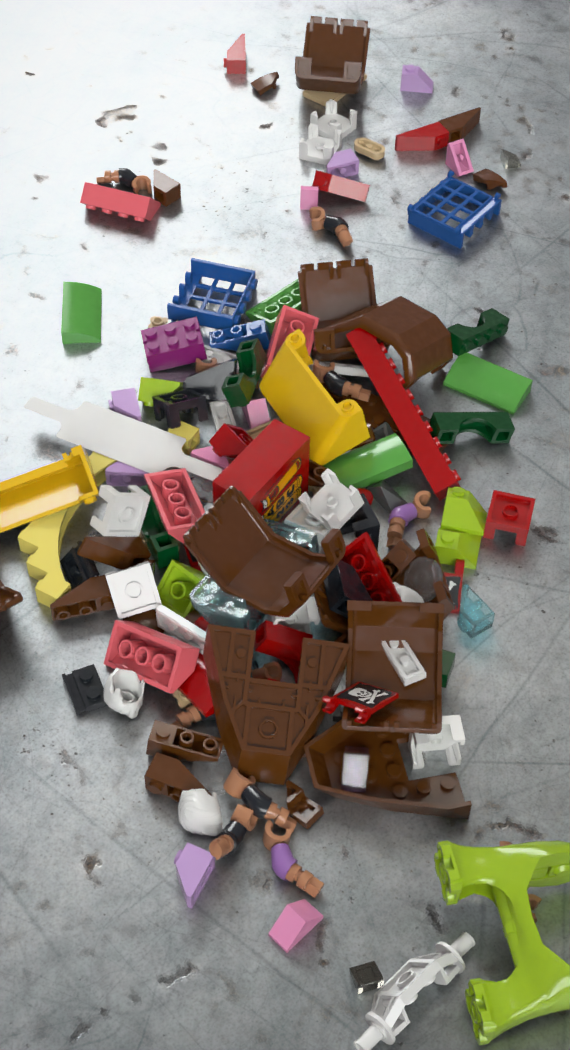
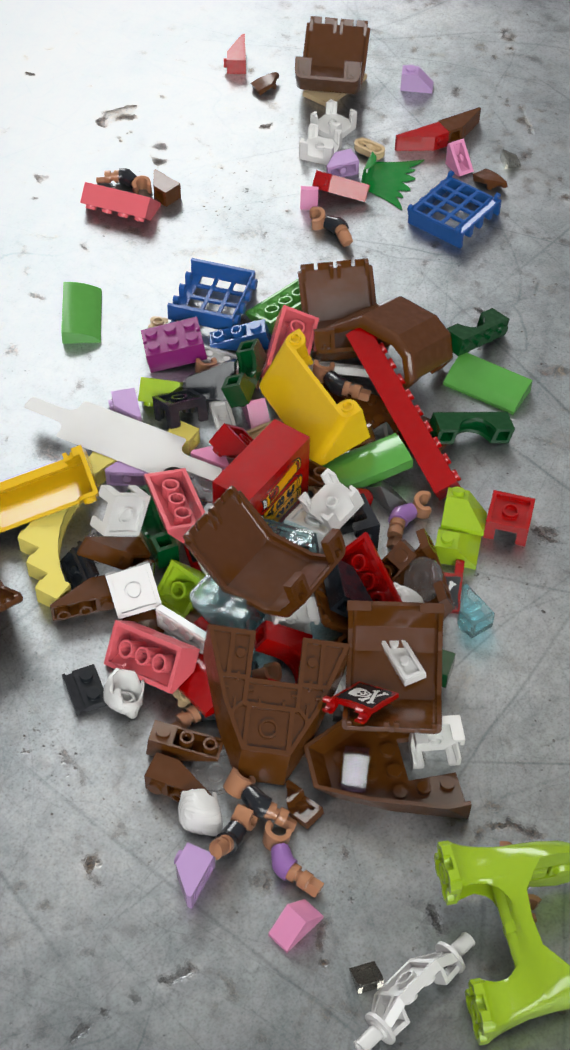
none -> green piece [361,151,425,210]

